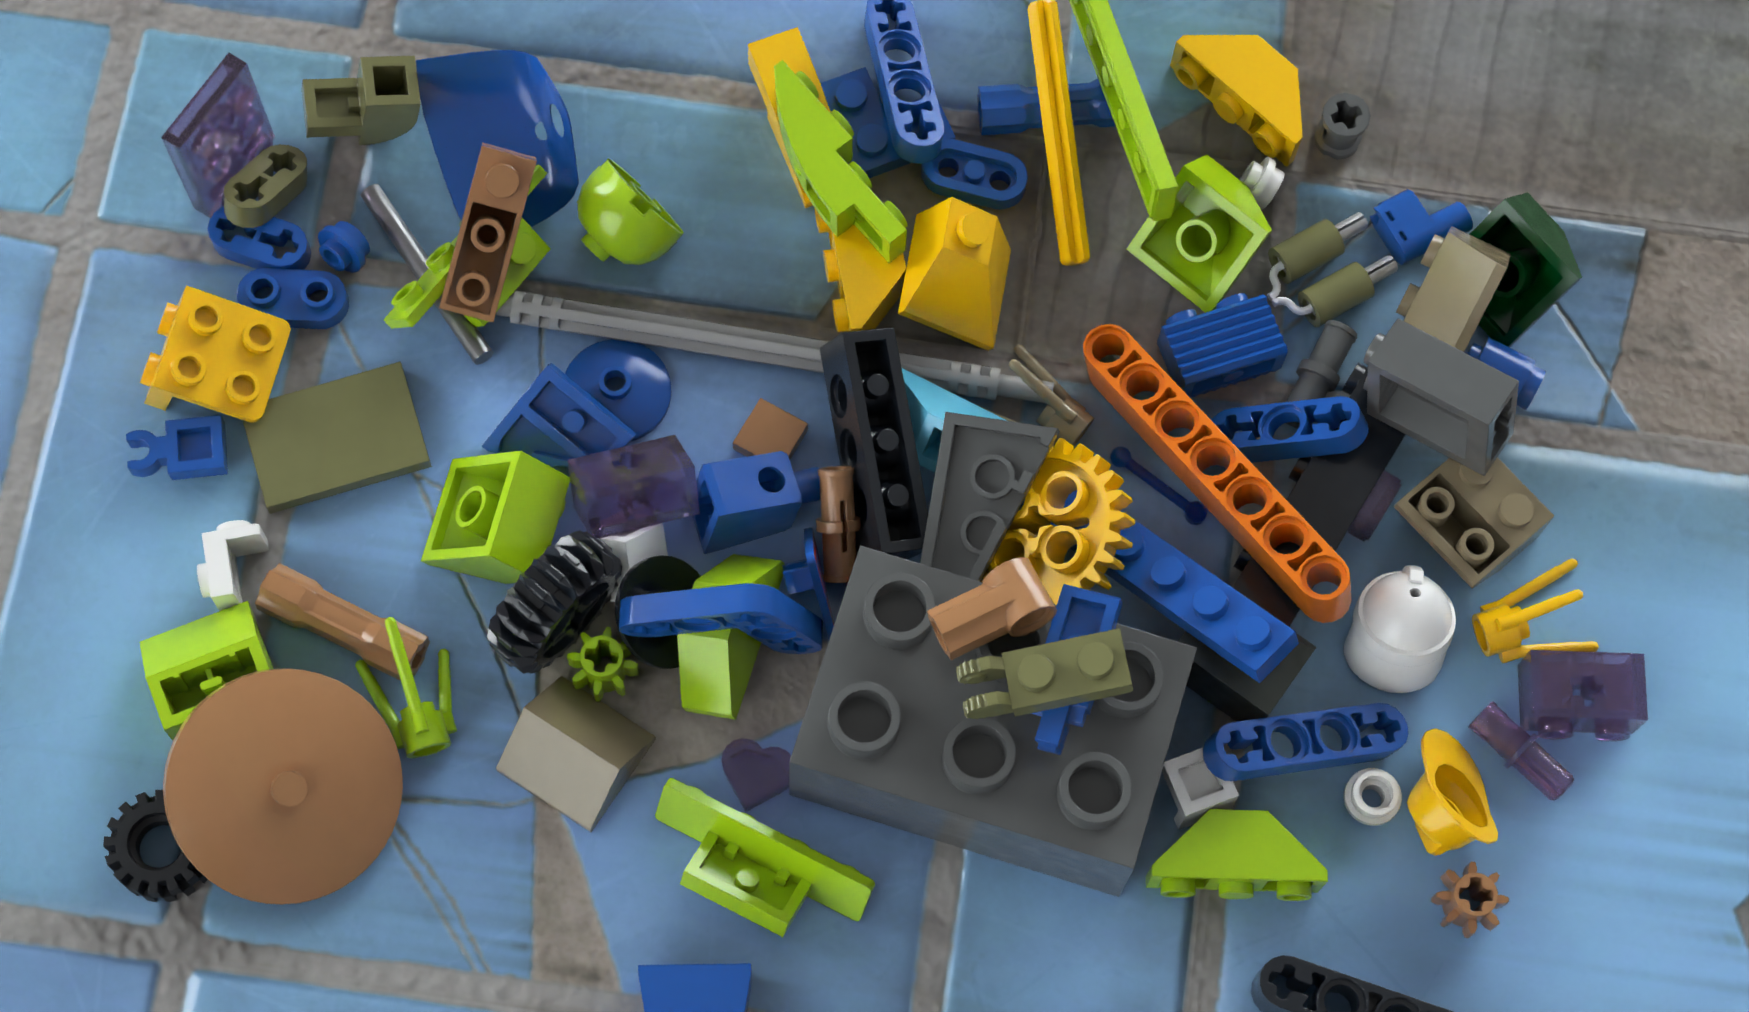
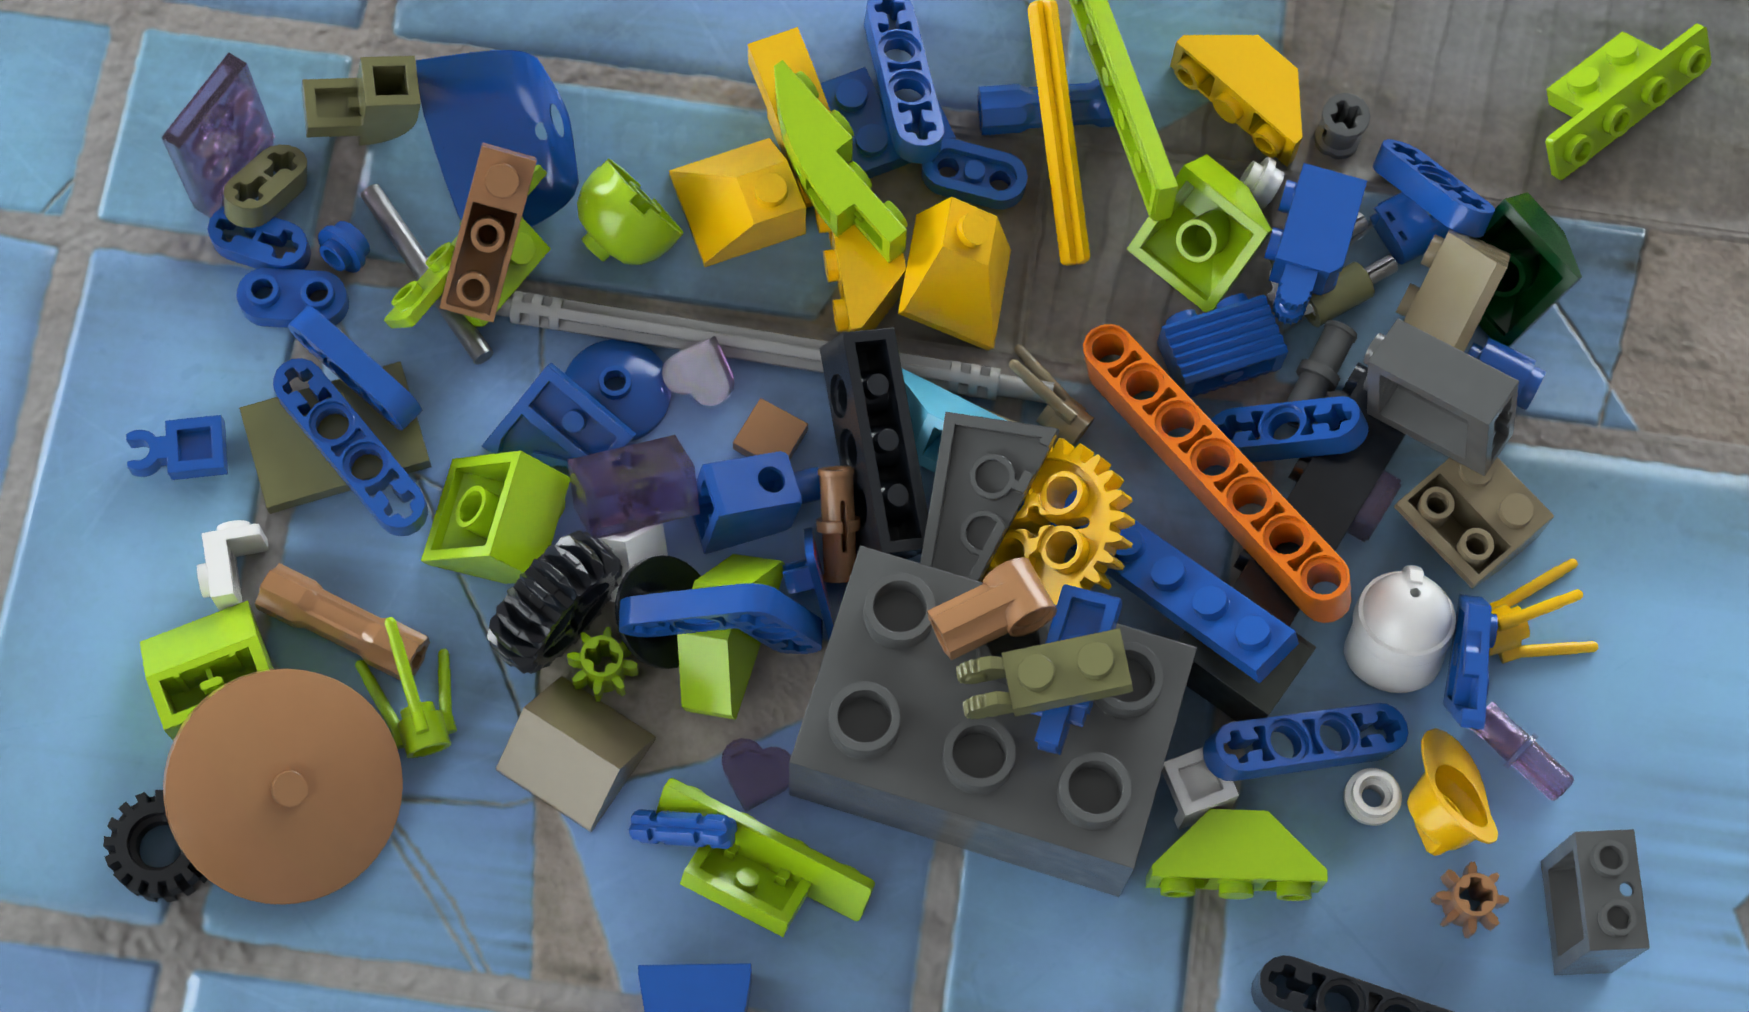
yellow bracket [140,285,291,423] -> none
clear blue hinge [1110,446,1208,525] -> none
clear purple brick [1517,650,1648,741] -> none
none -> blue beam [273,358,428,536]
none -> blue beam [288,305,423,431]
none -> blue axle [629,809,737,849]
none -> tile [662,336,735,406]
none -> yellow slope [669,138,806,267]
none -> blue hinge [1264,163,1367,325]
none -> blue beam [1372,139,1495,237]
none -> blue wing [1443,594,1498,730]
none -> dark grey window [1541,829,1650,975]
none -> lime bracket [1545,23,1712,180]

